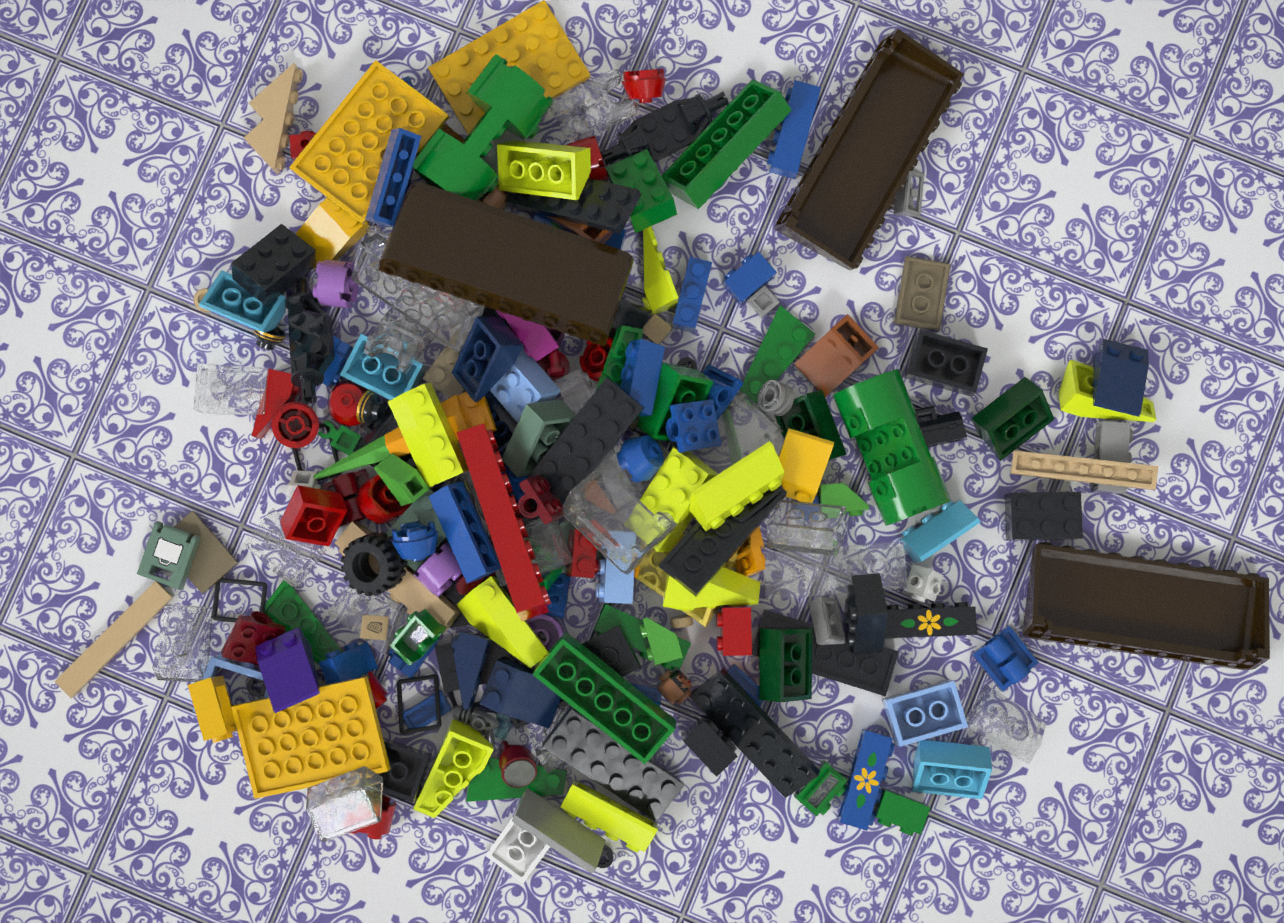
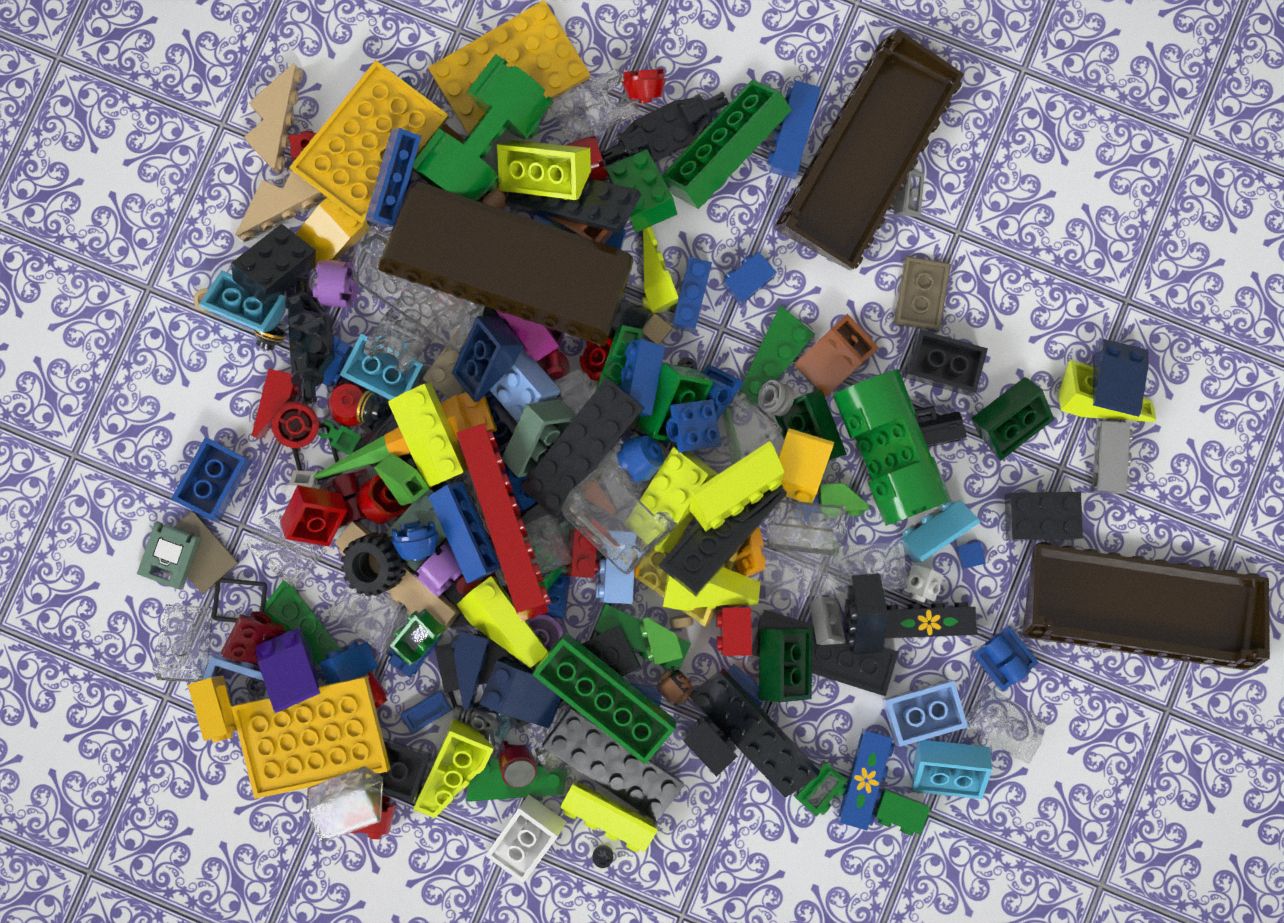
tan tile [54,581,174,698] -> none
clear slope [193,363,268,415] -> none
tan slope [360,614,389,640] -> none
black piece [397,674,442,734] -> none
light grey tile [511,788,606,874] -> none
dark red plate [518,475,565,525] -> none
light grey plate [747,285,780,318] -> none
tan plate [1011,451,1158,490] -> none
none -> blue brick [171,437,253,522]
none -> tan slope [235,171,327,242]
none -> blue tile [956,541,986,569]

